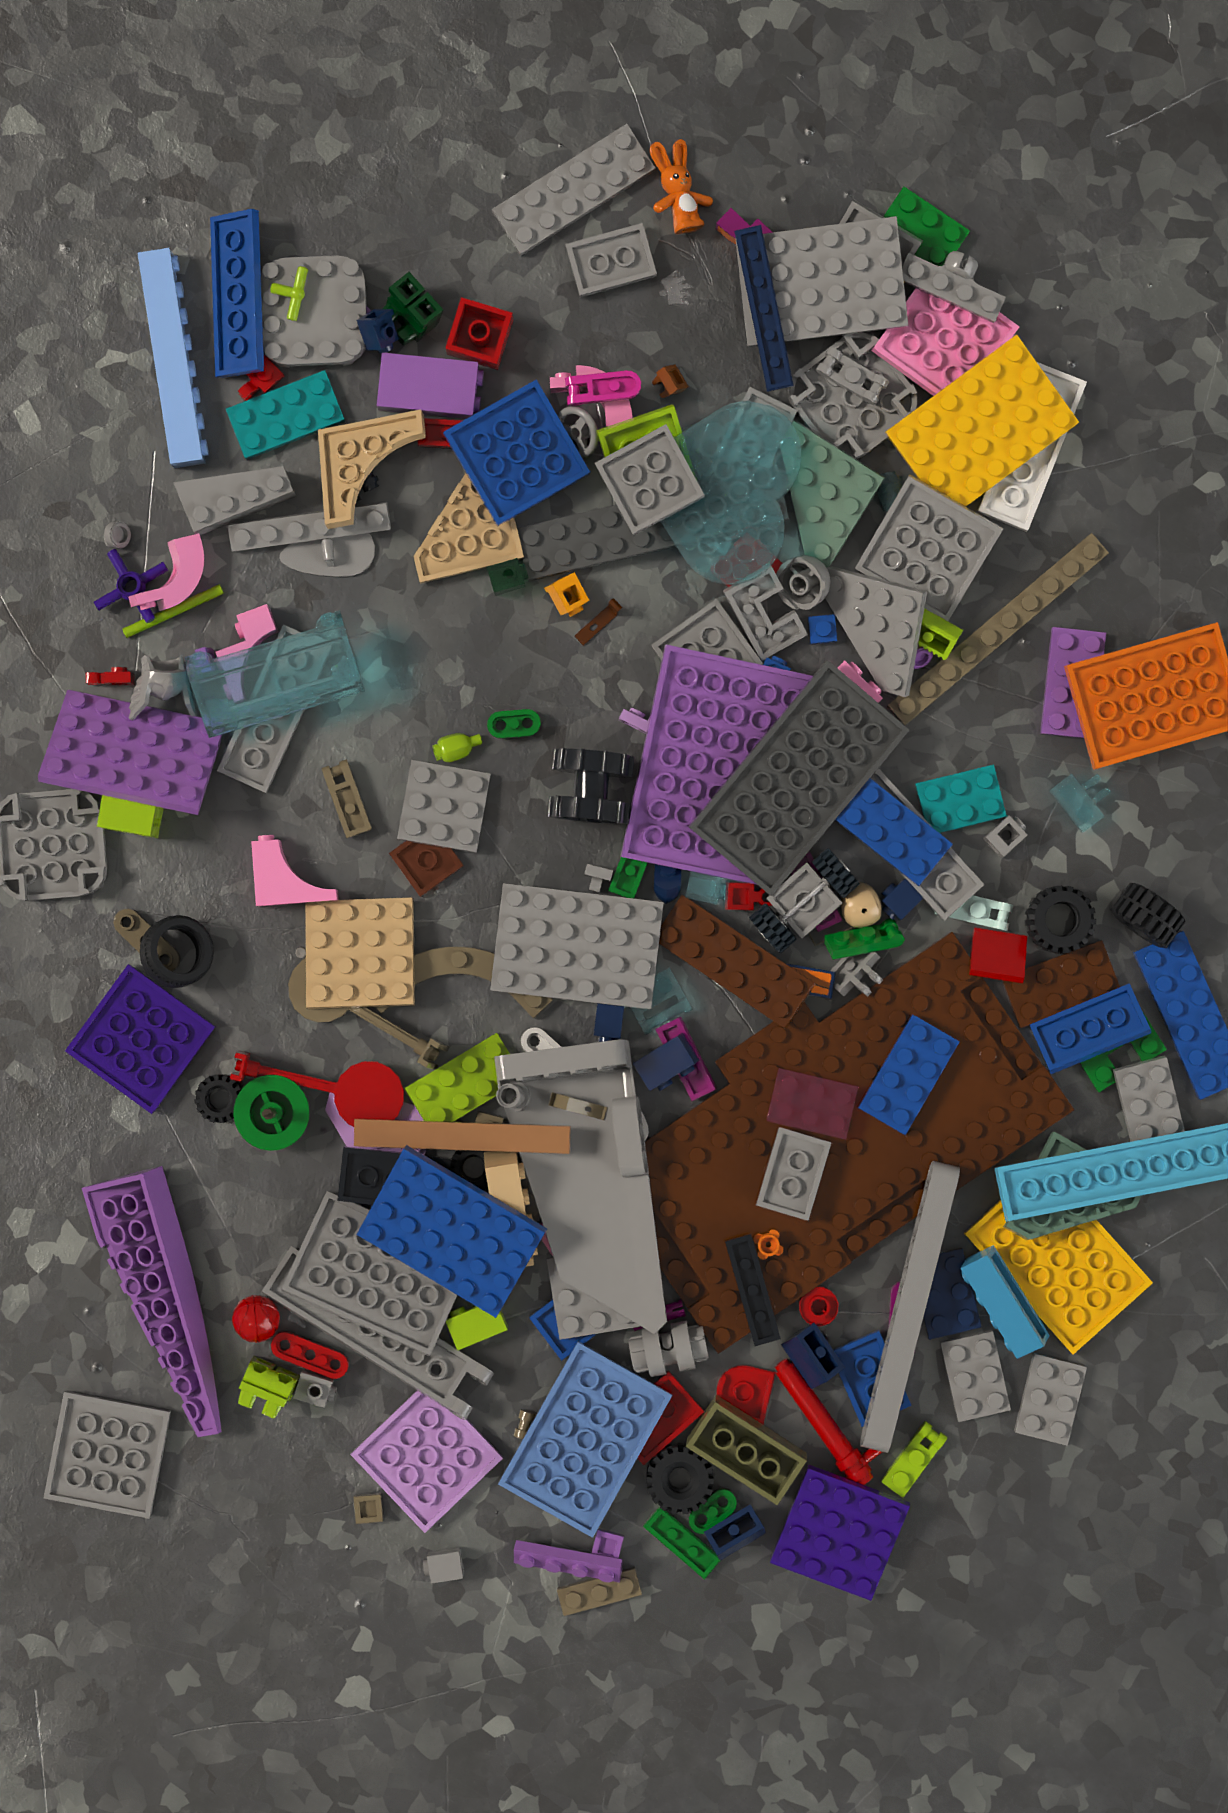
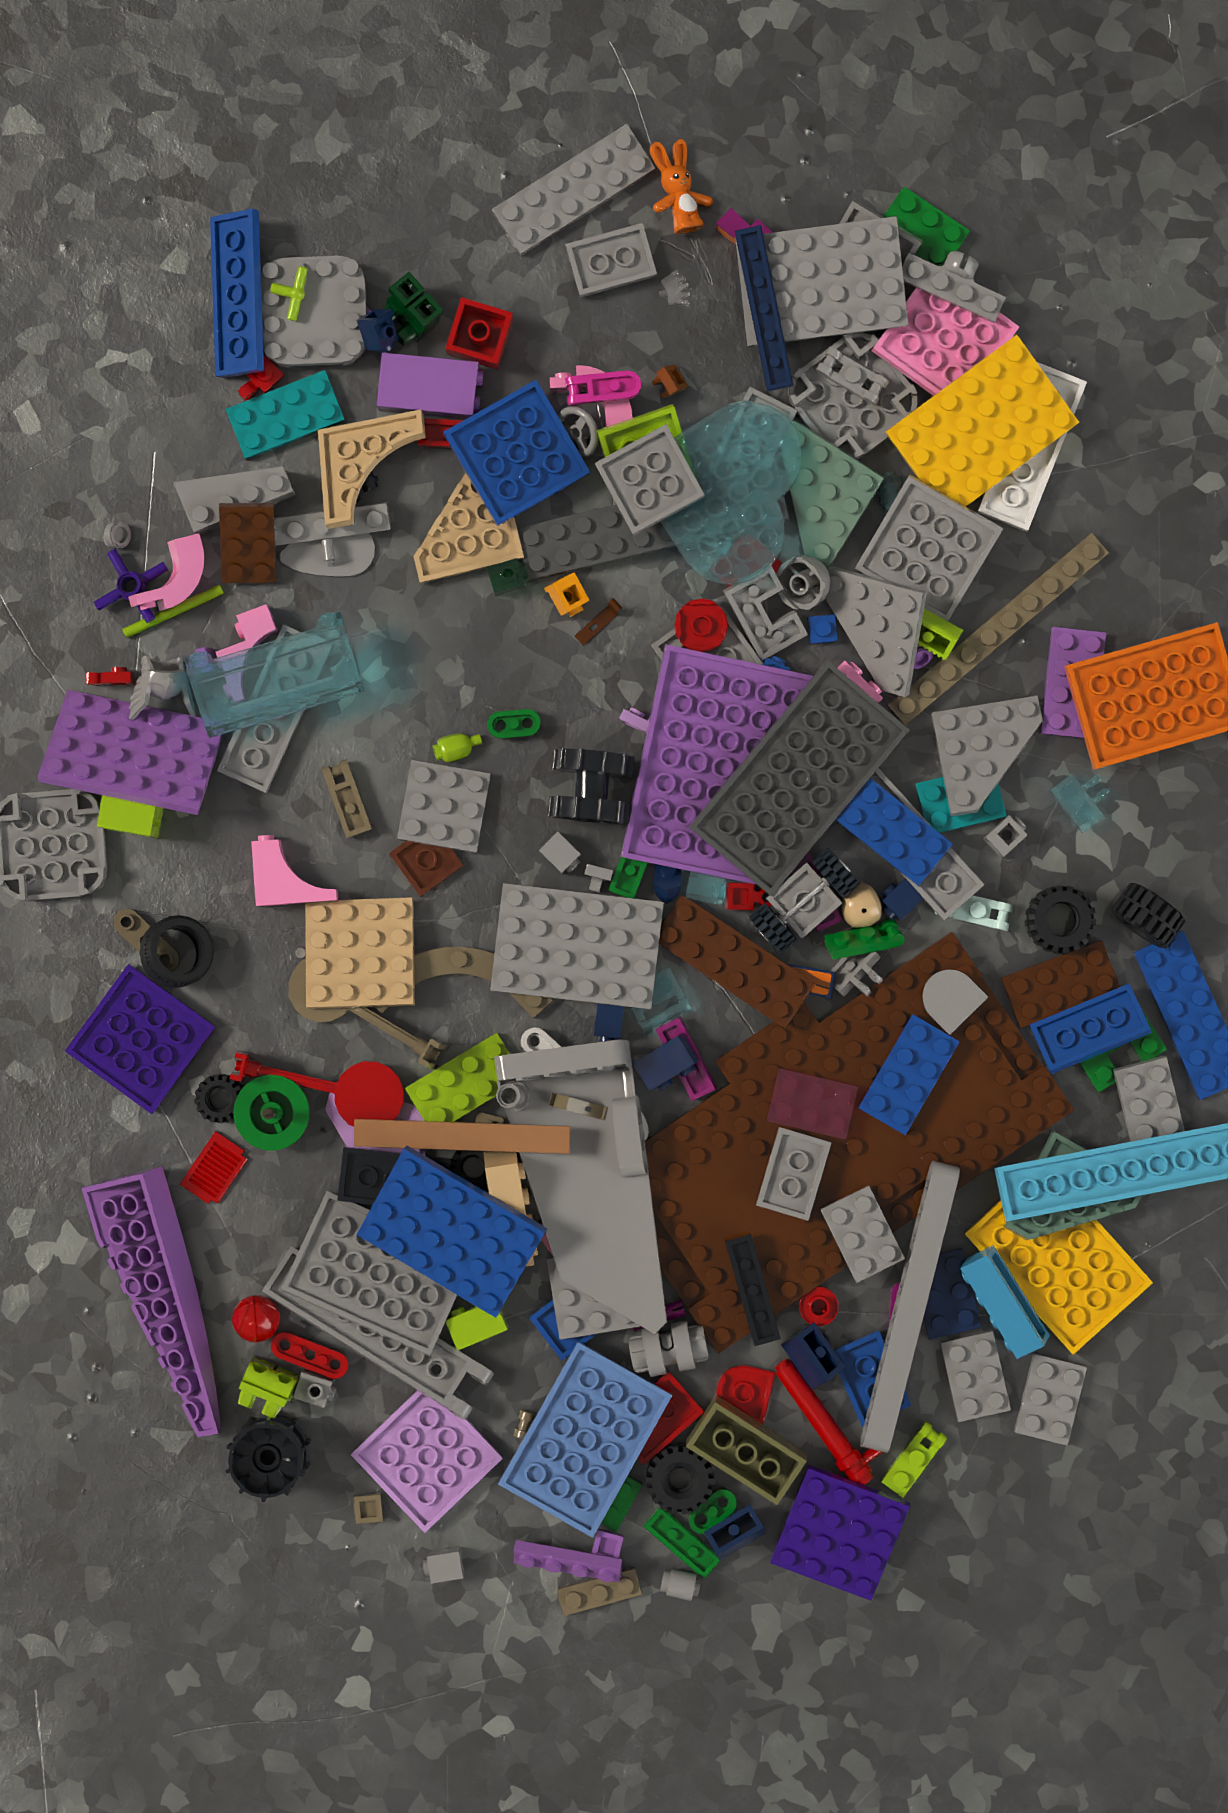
light grey plate [43,1391,171,1519] -> none
light blue brick [138,248,209,468] -> none
orange plate [753,1229,784,1260] -> none
red tile [969,927,1027,983] -> none
none -> red window [179,1131,248,1204]
none -> reddish brown plate [219,503,276,583]
none -> black piece [225,1415,312,1502]
none -> light grey brick [539,832,581,874]
none -> green plate [601,1475,642,1532]
none -> light grey brick [660,1569,701,1601]
none -> red tile [674,598,728,652]
none -> light grey plate [820,1185,905,1283]
none -> light grey tile [922,970,988,1035]
none -> light grey plate [931,696,1043,817]

